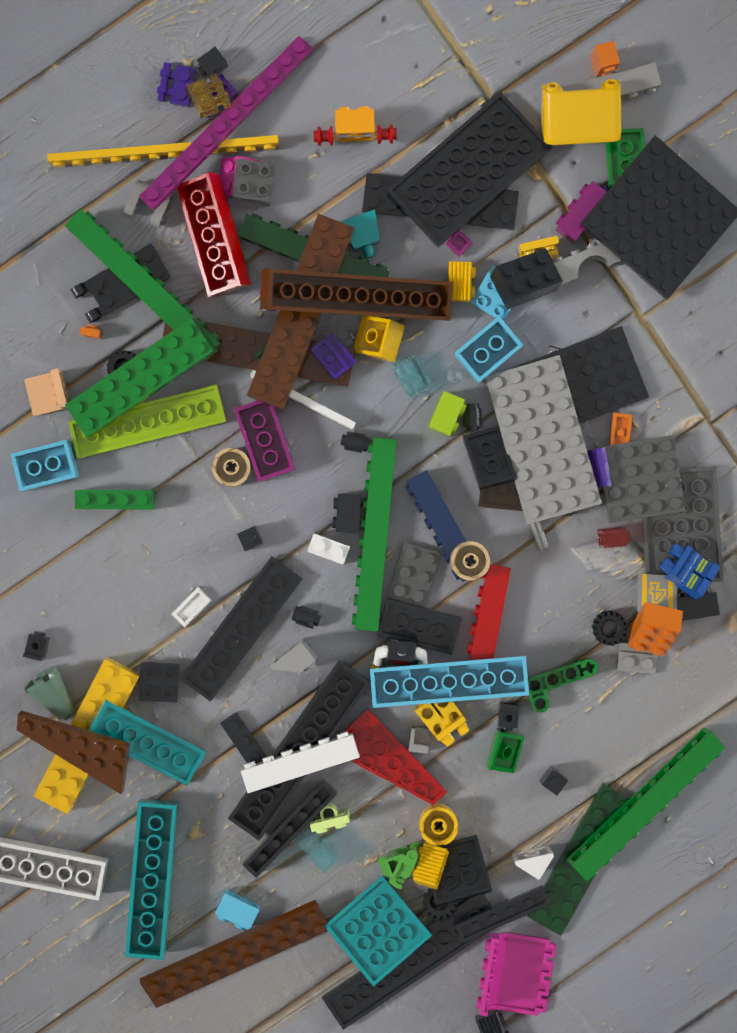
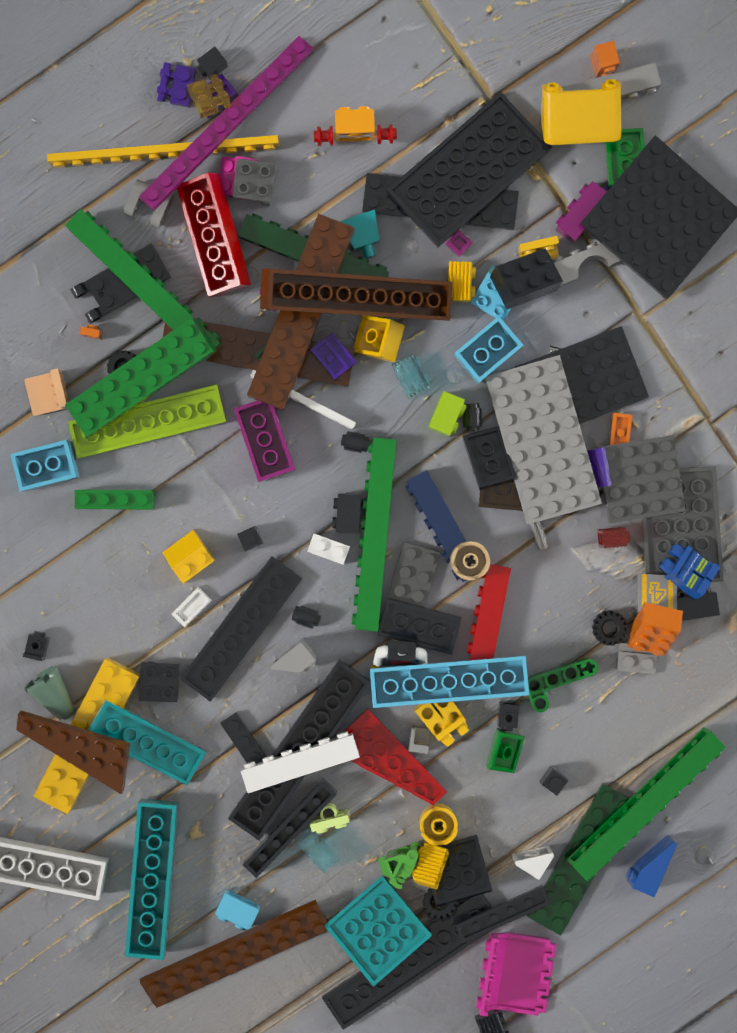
tan brick [212,448,252,487] -> none
none -> yellow slope [162,530,216,584]
none -> blue slope [626,835,677,897]

